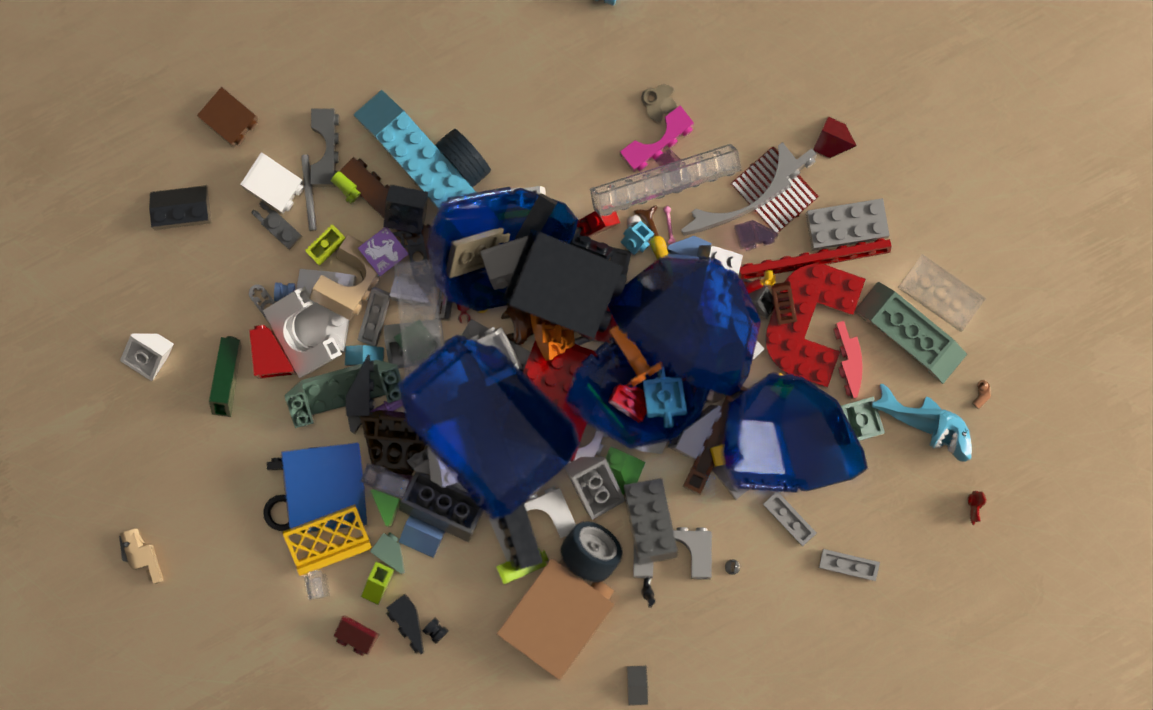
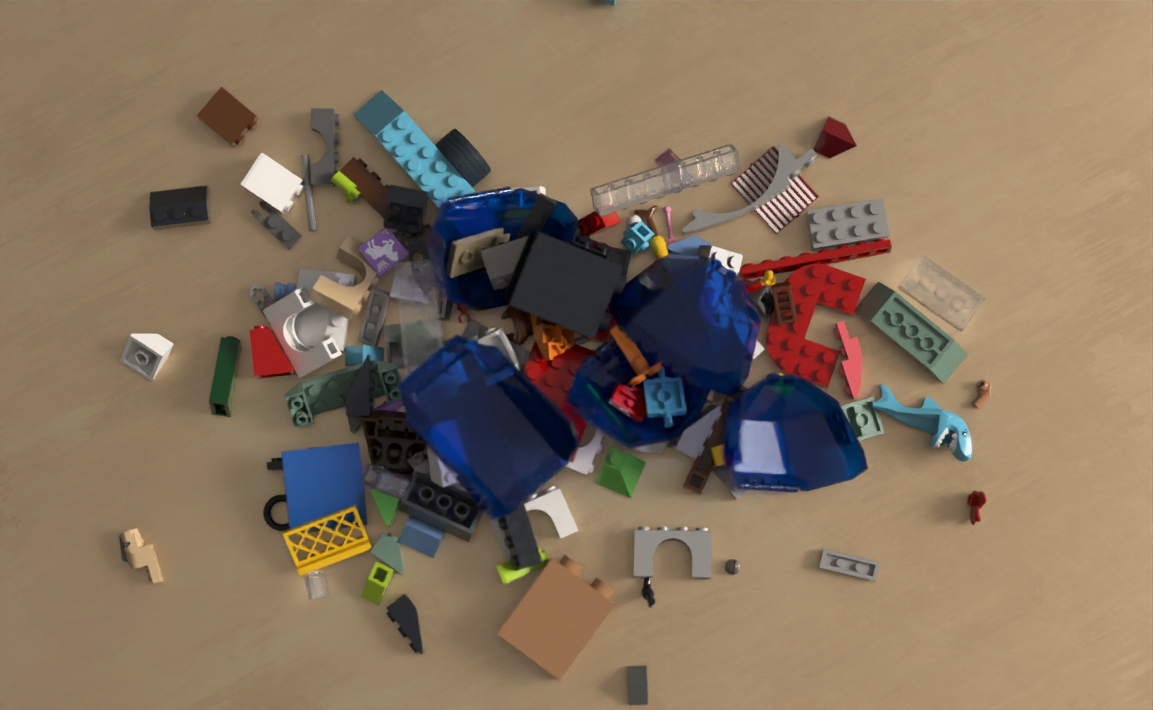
neon yellow brick [305,225,345,266] -> none
dark red slope [334,616,380,656] -> none
black wheel [422,617,449,644] -> none
black wheel [560,521,623,582] -> none
light grey slope [564,457,625,520] -> none
dark pink arch [620,106,694,172] -> none
dark grey brick [624,478,678,565] -> none
dark tan plate [641,85,677,122] -> none
clear purple slope [734,220,778,251] -> none
light grey plate [763,491,817,547] -> none

